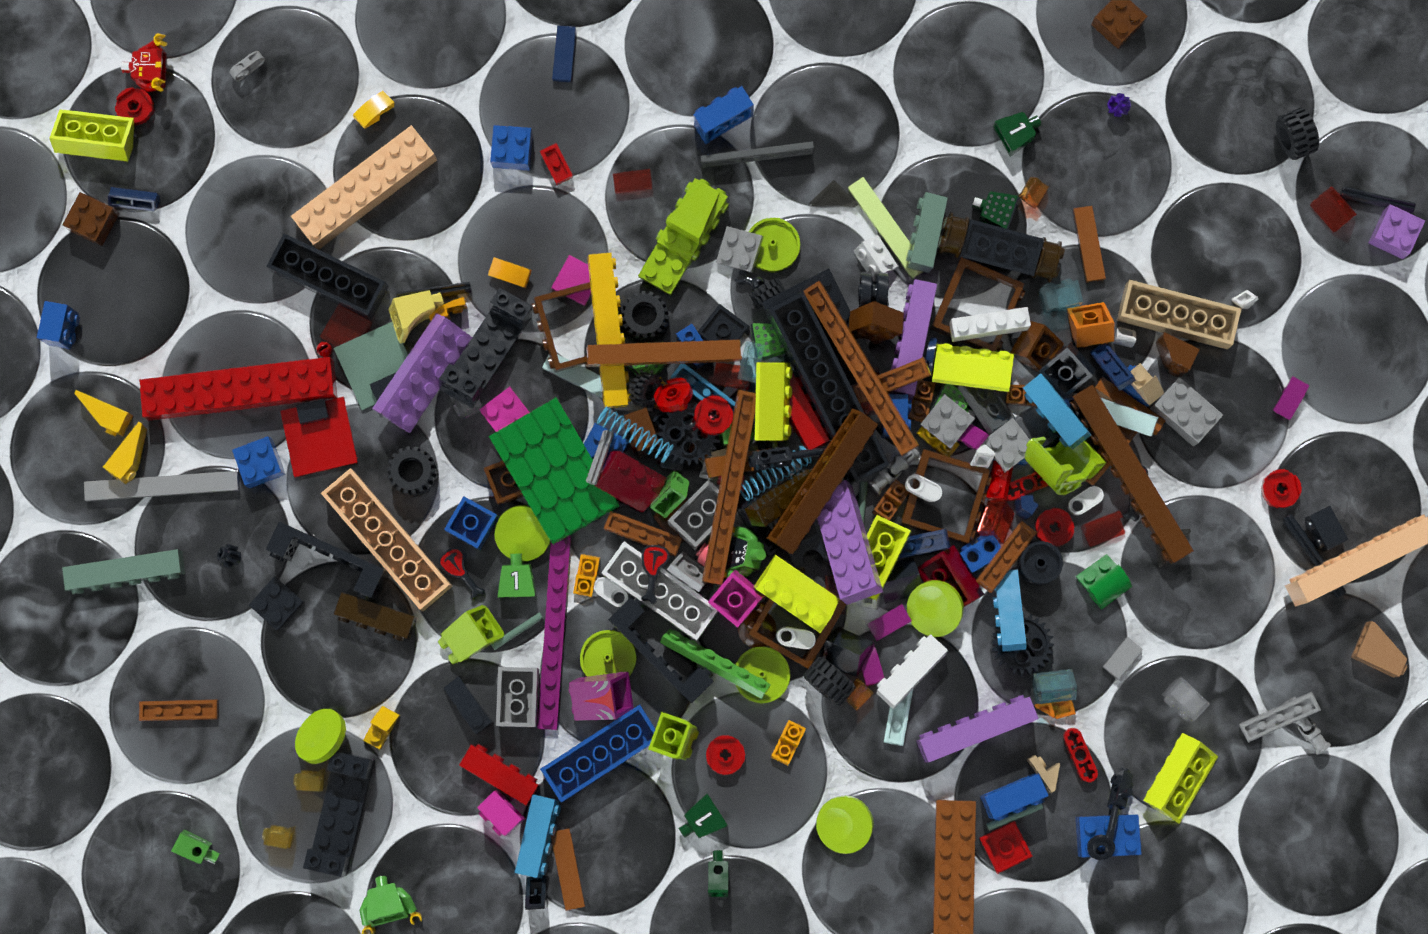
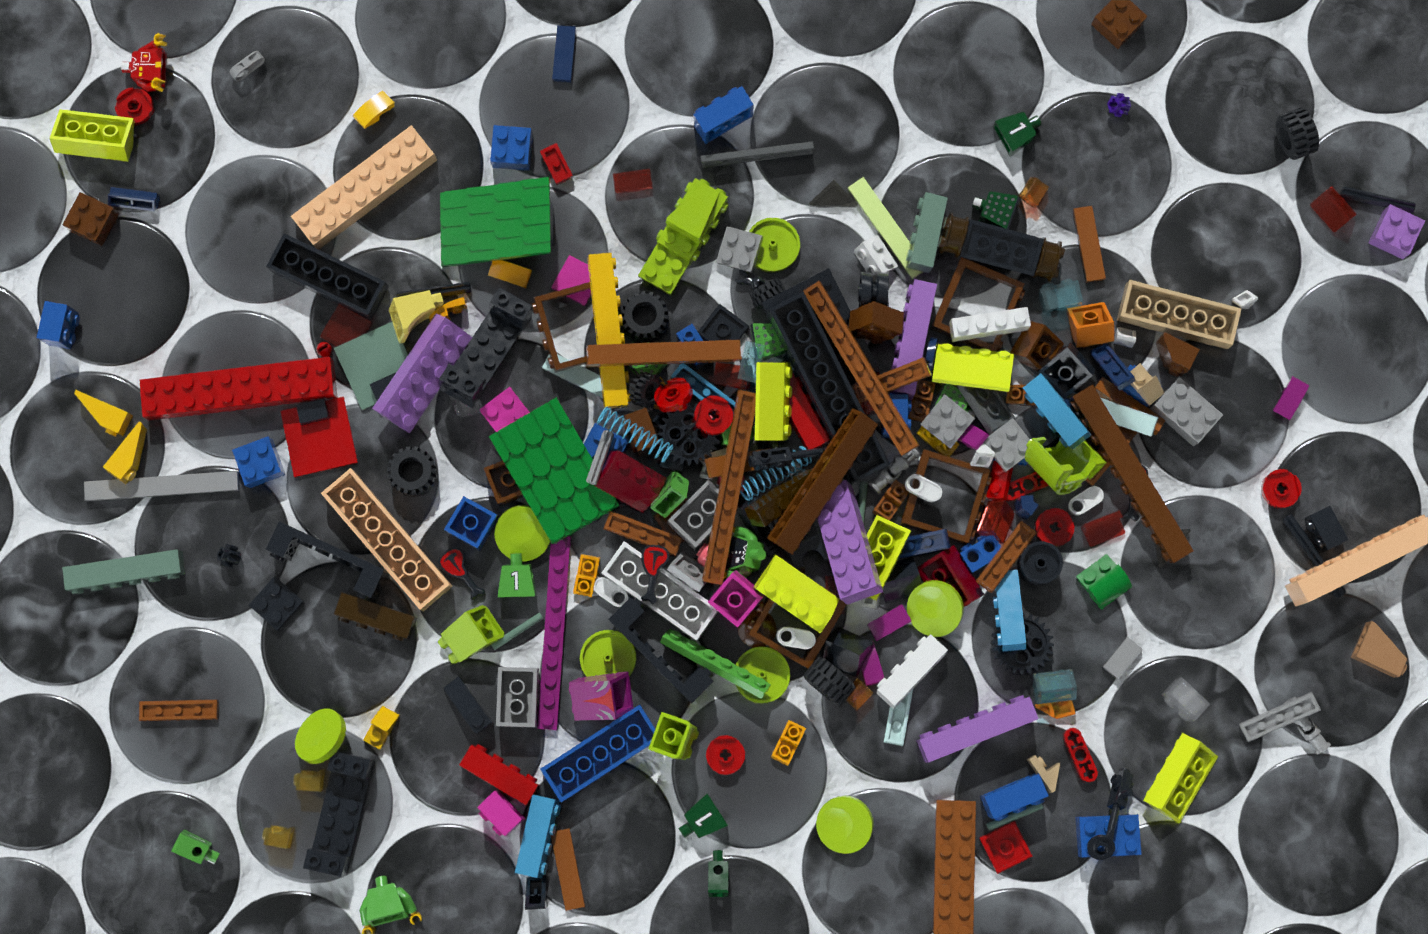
none -> green piece [440,177,554,268]

